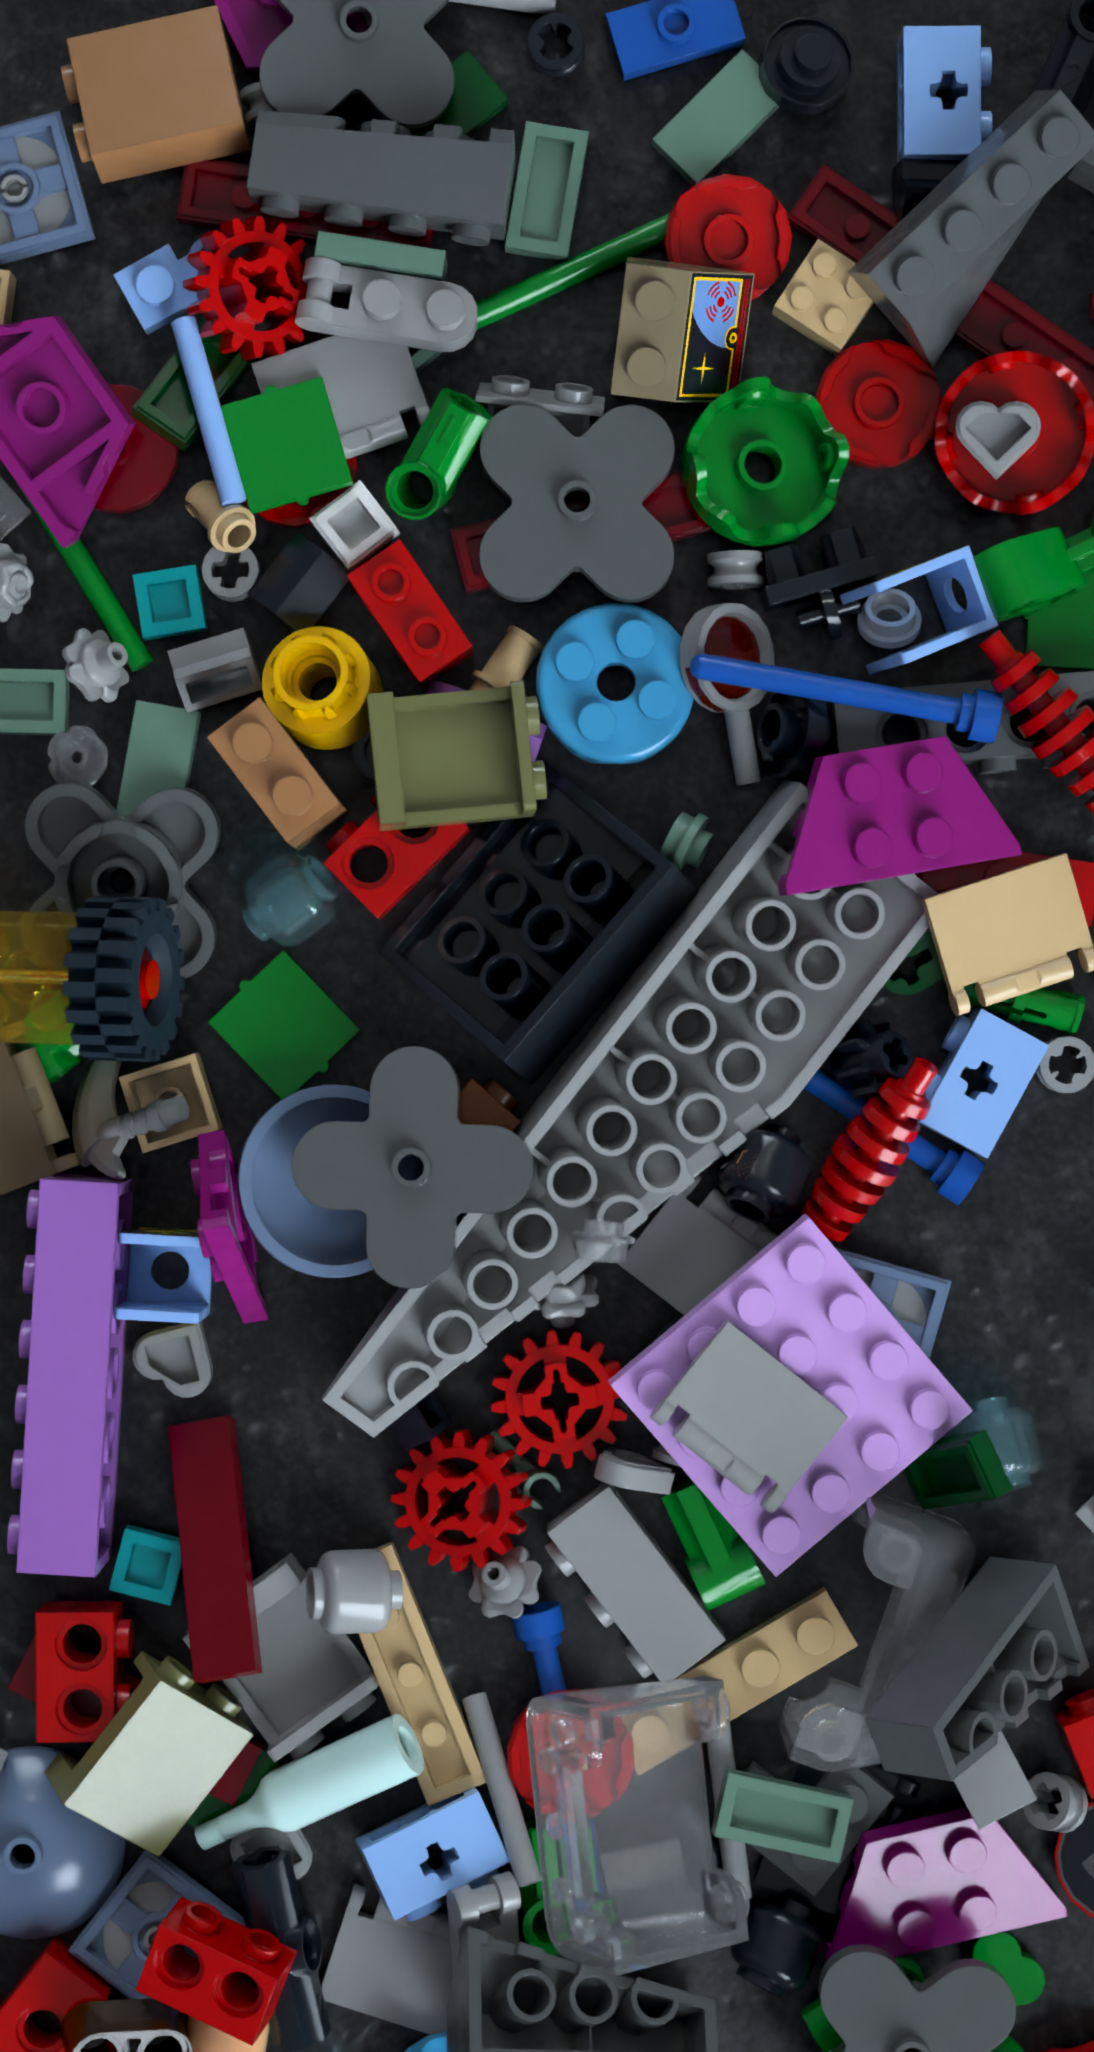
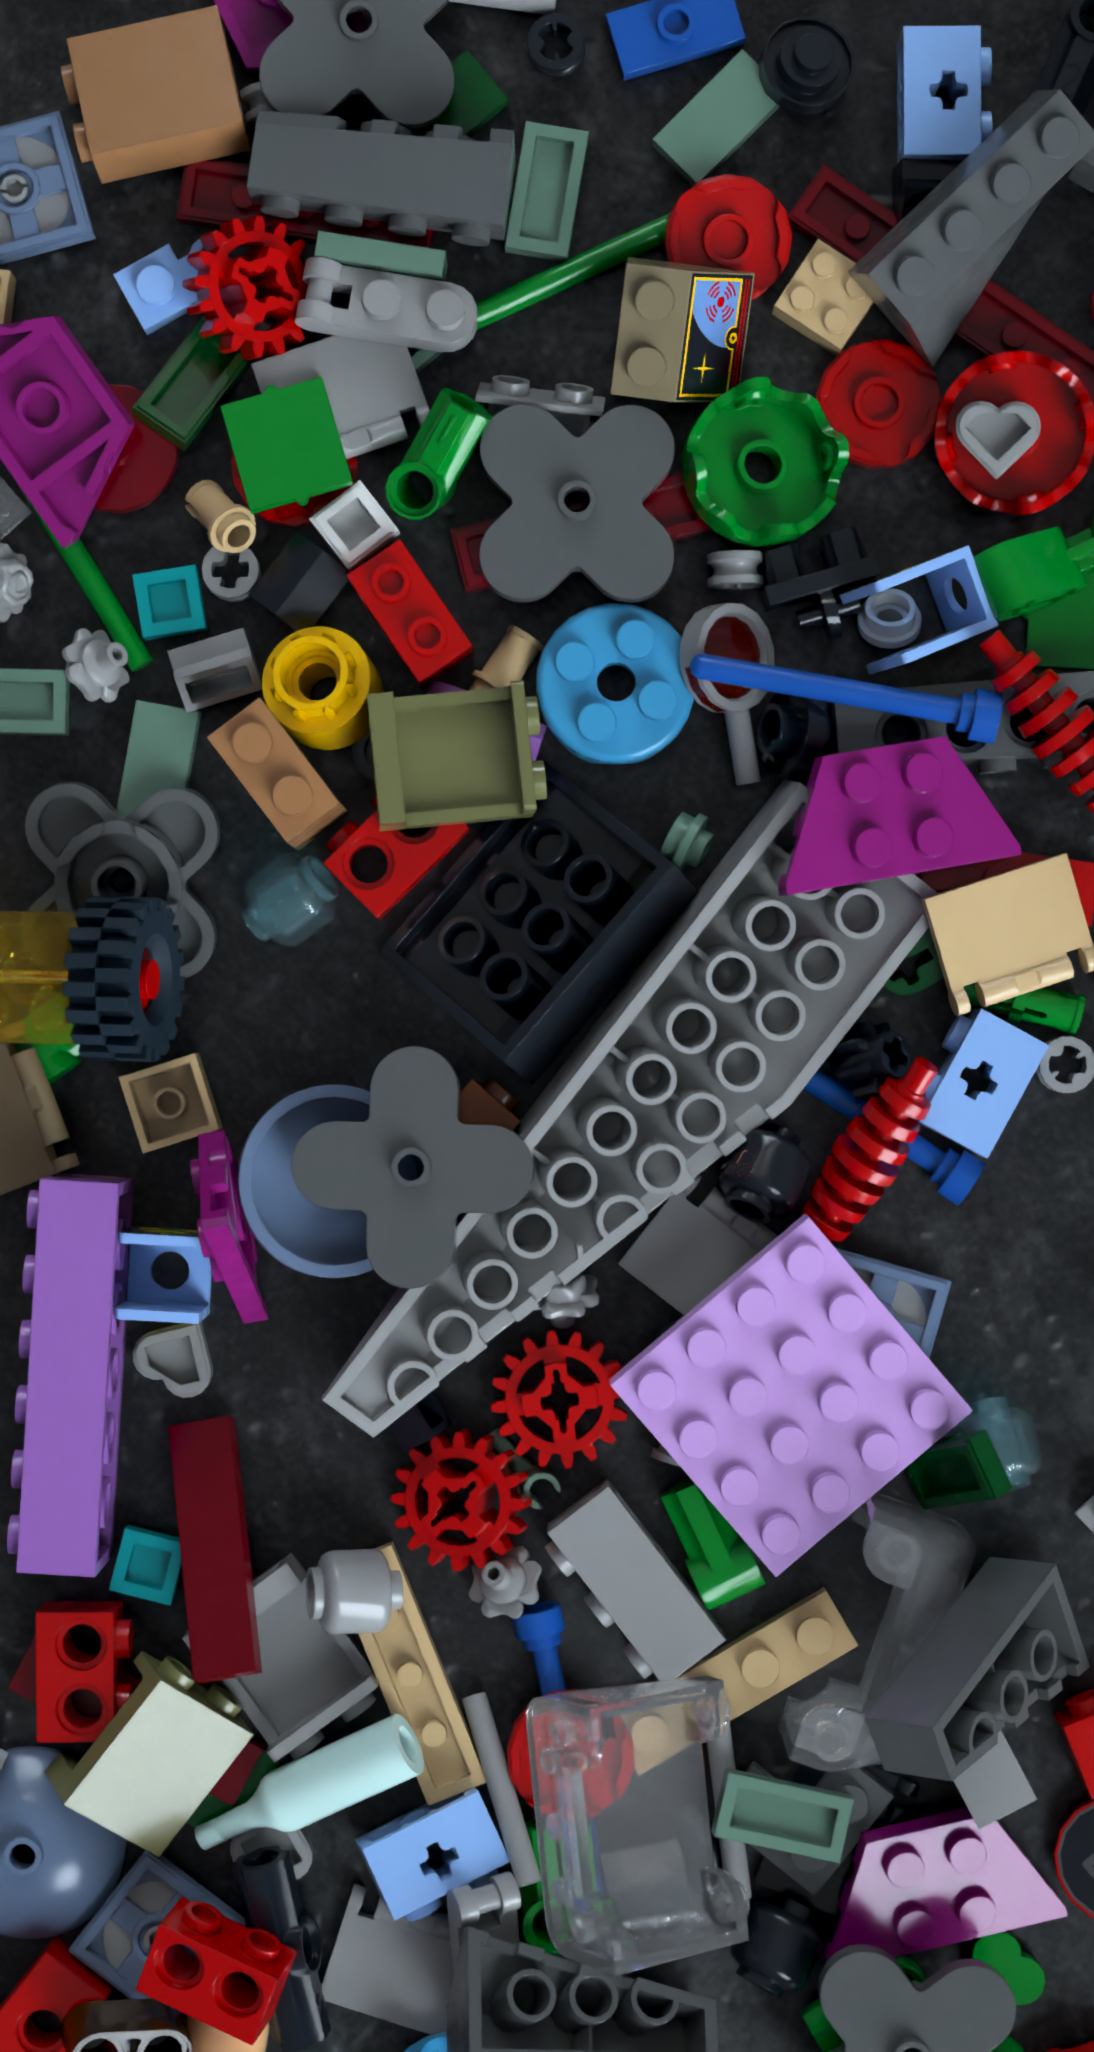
clear plate [47,725,108,786] -> none
light grey piece [72,1060,190,1180] -> none
light blue bar [171,316,246,507] -> none
green piece [208,950,360,1099] -> none
clear plate [572,1219,636,1263] -> none
light grey tile [593,1447,675,1495] -> none
light grey piece [650,1319,848,1513] -> none
light grey bush [1023,1772,1088,1833] -> none

